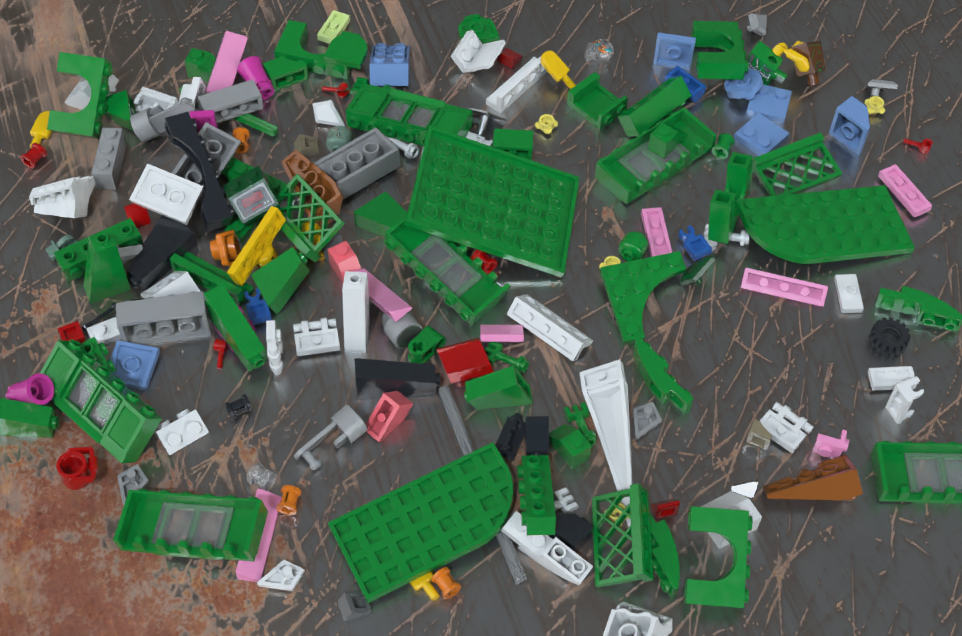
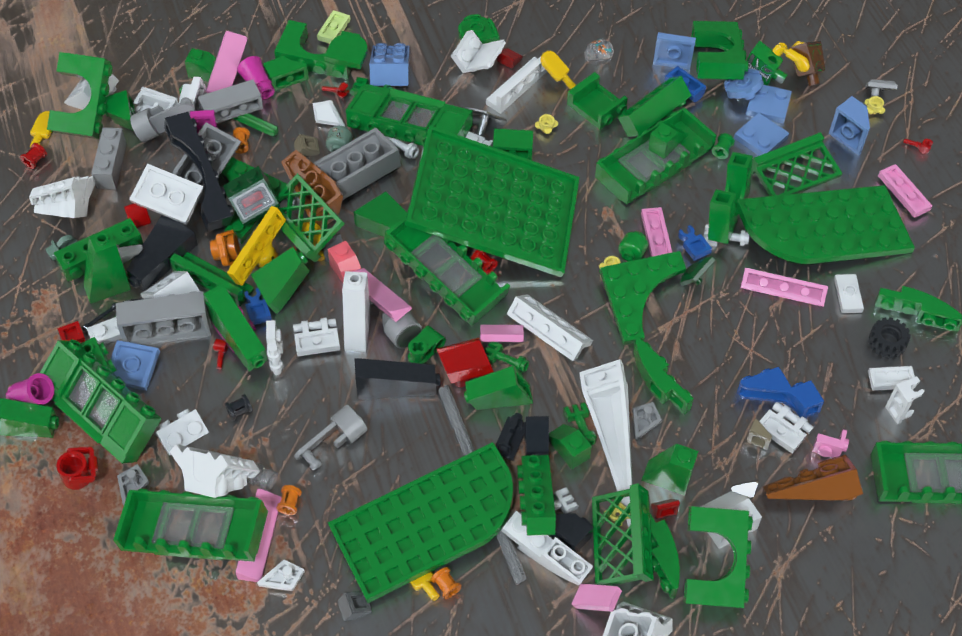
coral slope [366,391,413,442] -> none
light grey piece [747,13,767,37] -> none
none -> white slope [170,444,260,498]
none -> bright pink tile [572,584,622,612]
none -> green slope [641,444,699,496]
none -> blue arch [737,367,824,418]

